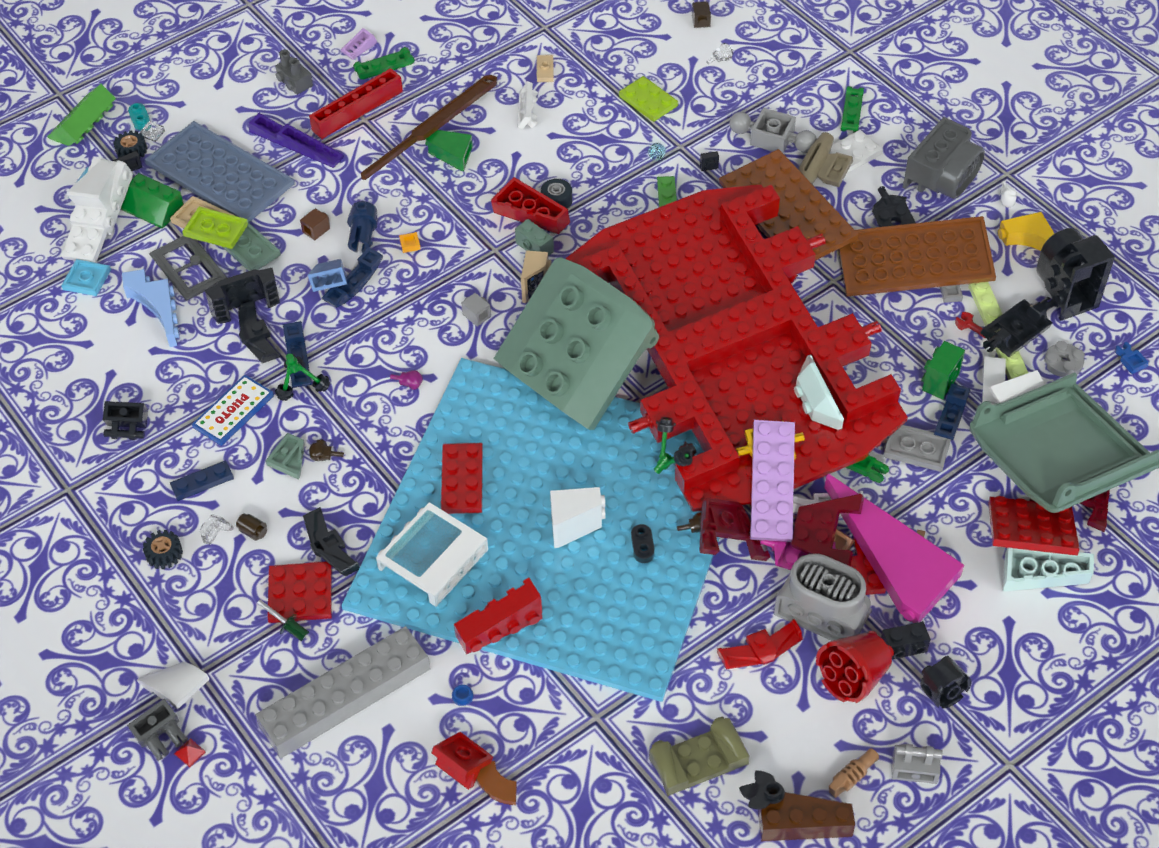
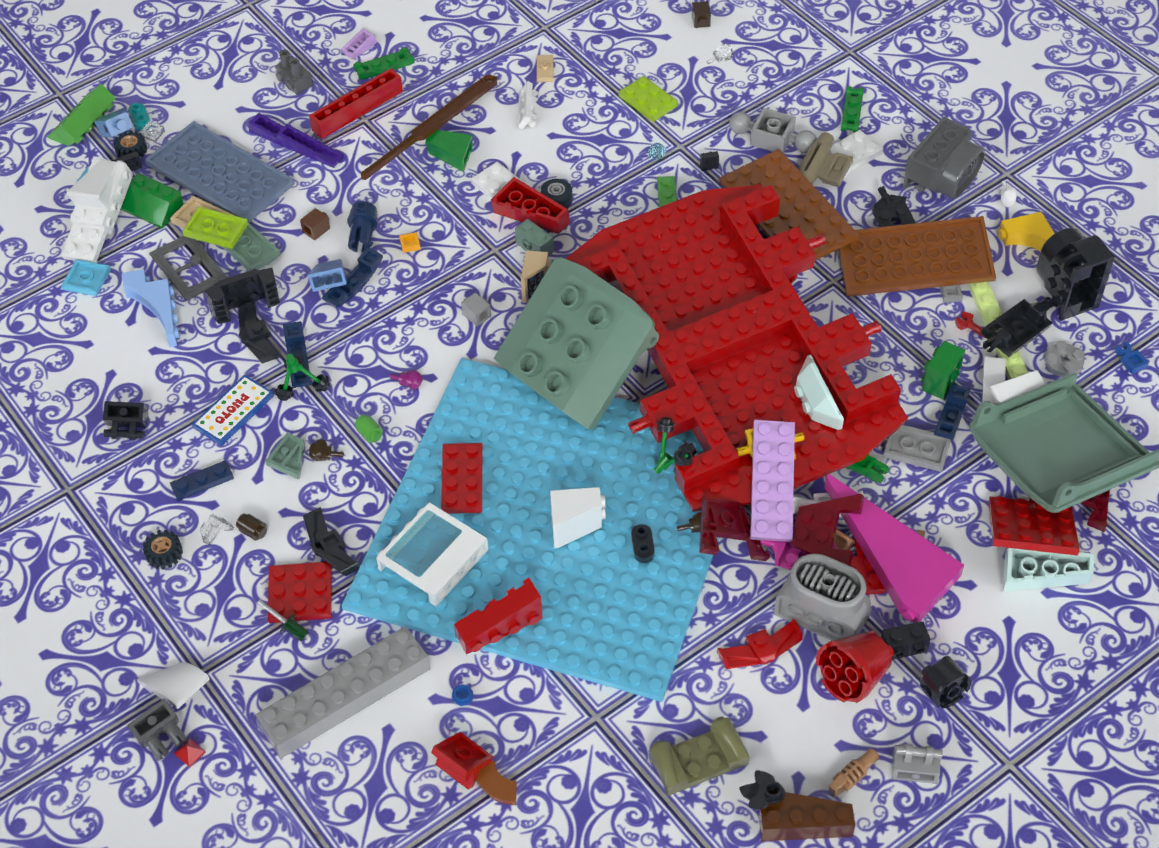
none -> medium blue torso [94,108,134,137]
none -> bright green brick [355,415,383,443]
none -> white plate [471,162,520,199]

